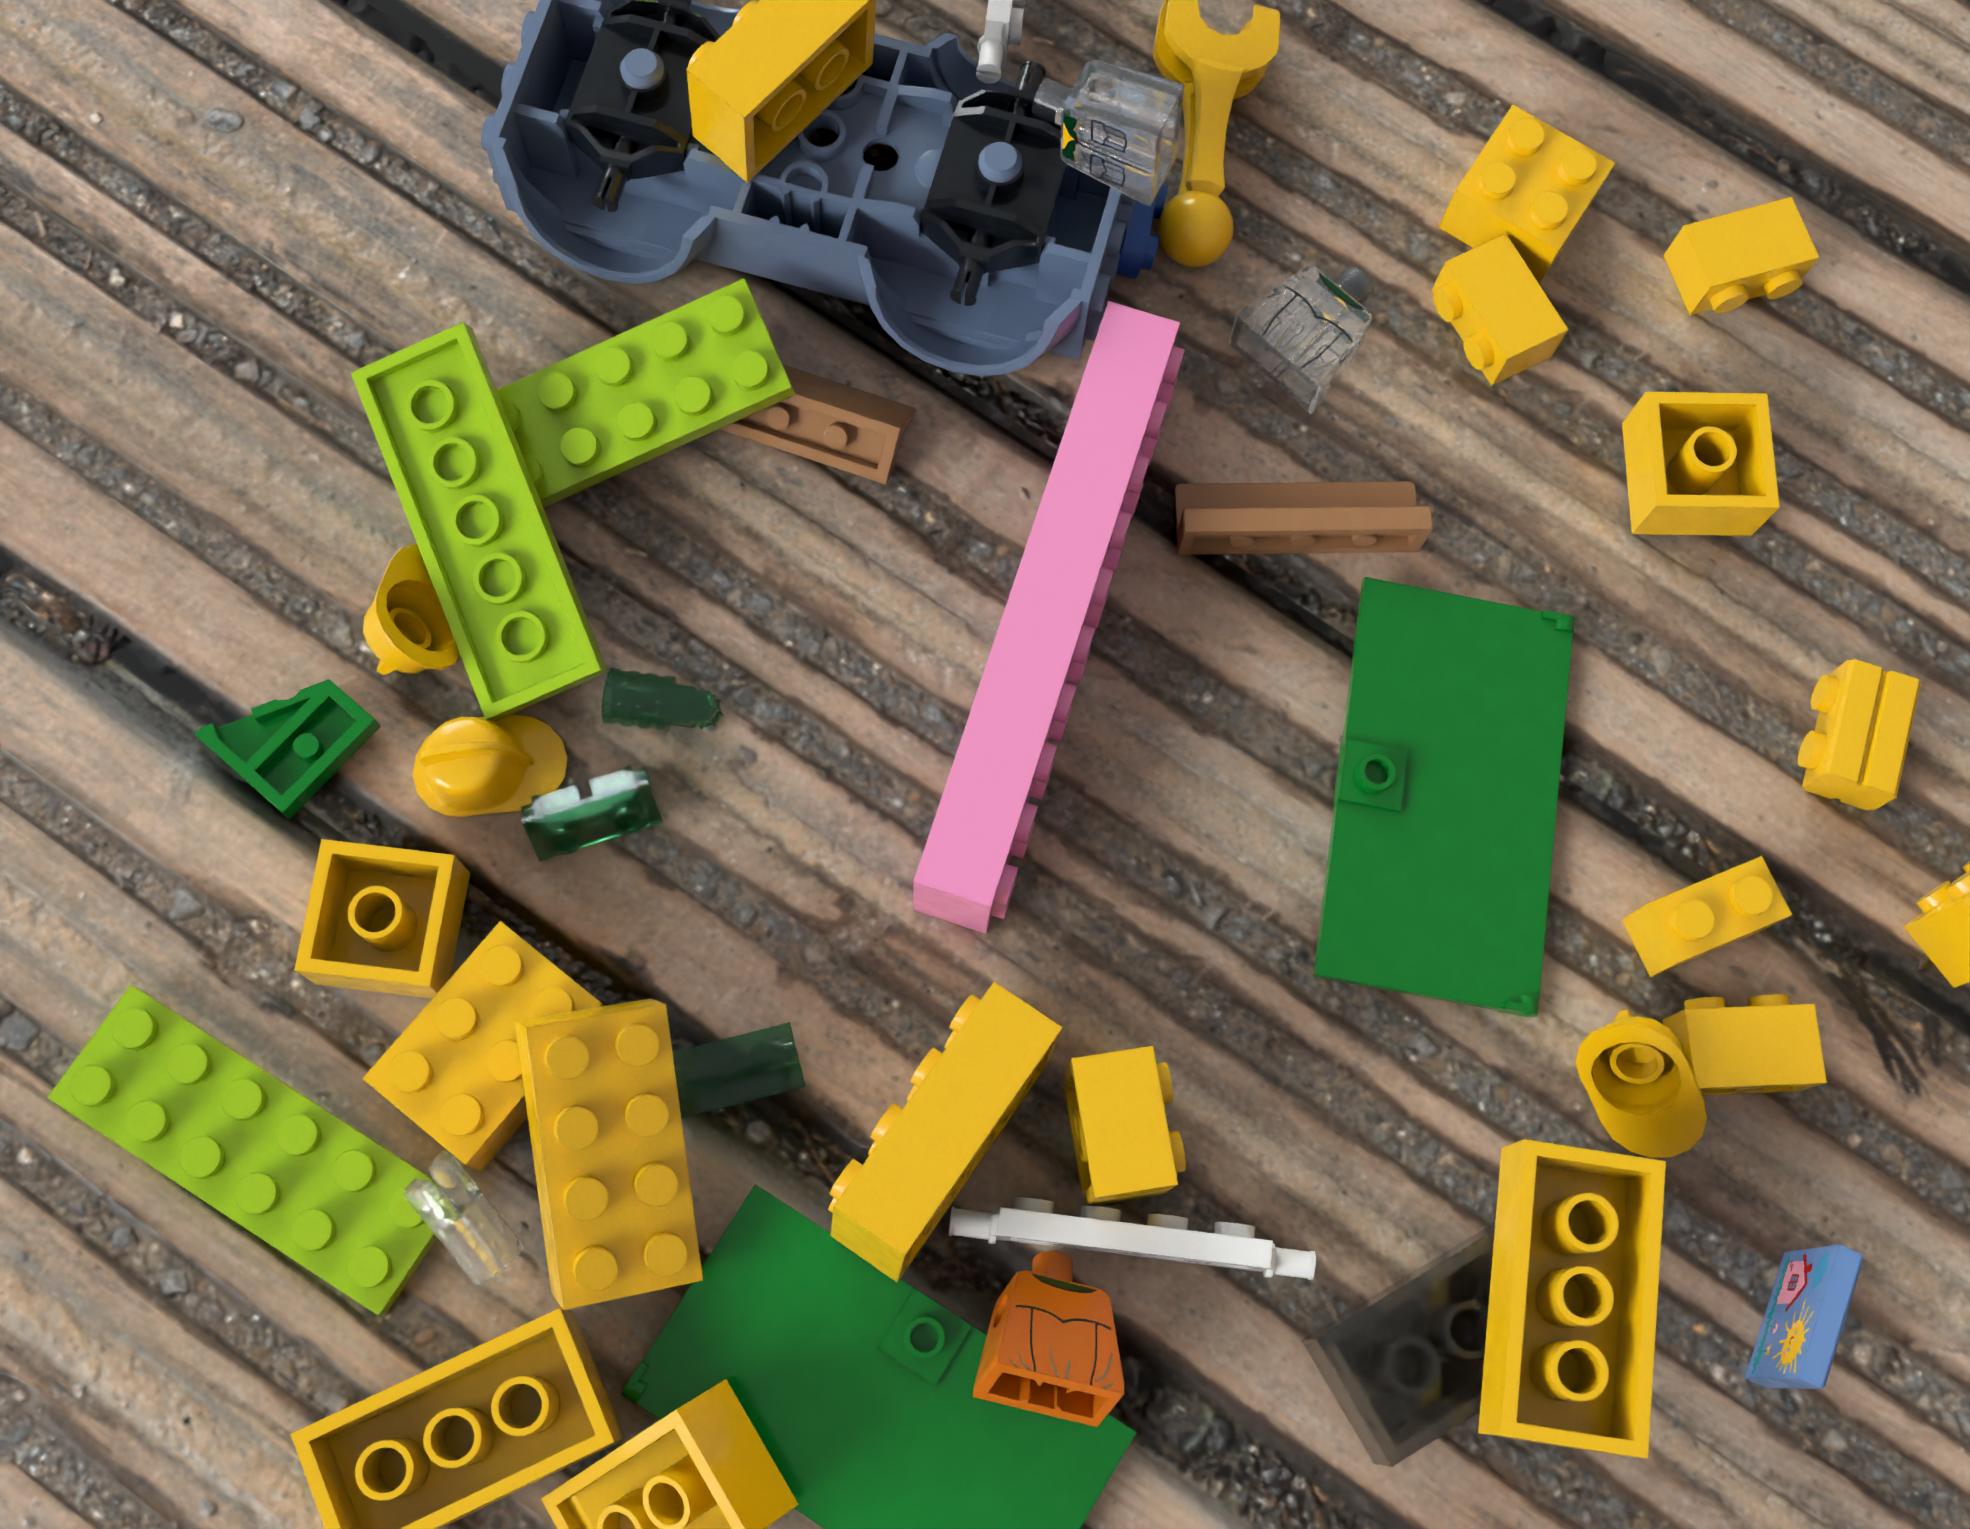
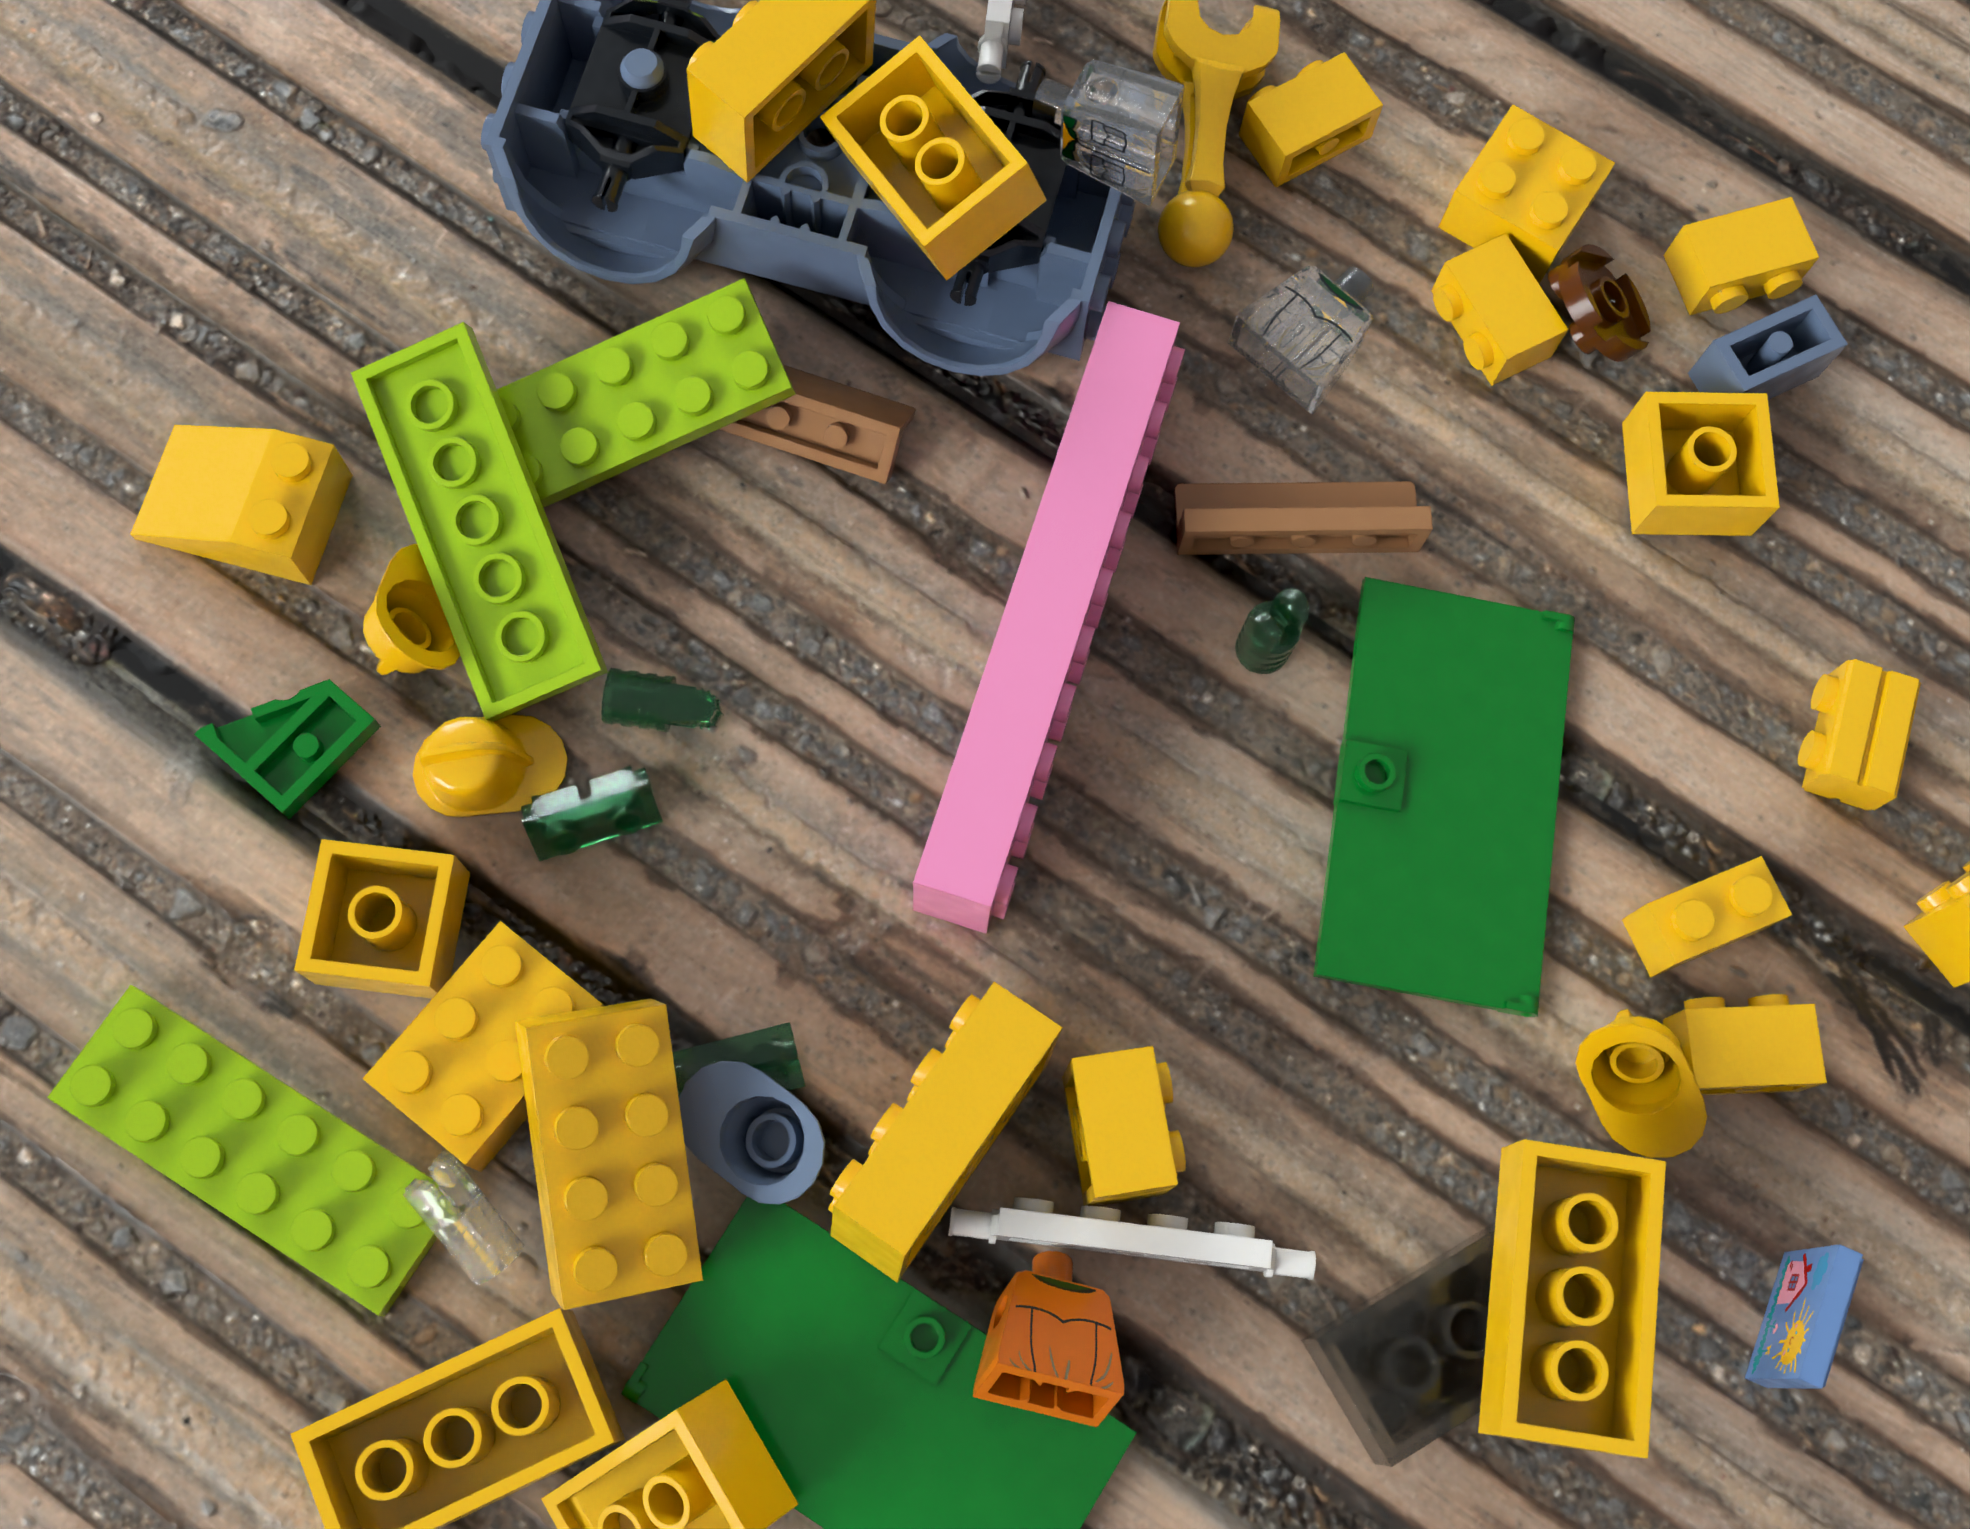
blue plate [1116,166,1168,279] -> none
none -> yellow slope [130,425,353,585]
none -> sand blue piece [679,1061,825,1205]
none -> yellow brick [820,35,1047,281]
none -> clear green hinge [1235,587,1310,674]
none -> yellow brick [1239,52,1383,188]
none -> reddish brown plate [1548,244,1651,362]
none -> sand blue brick [1688,295,1848,400]

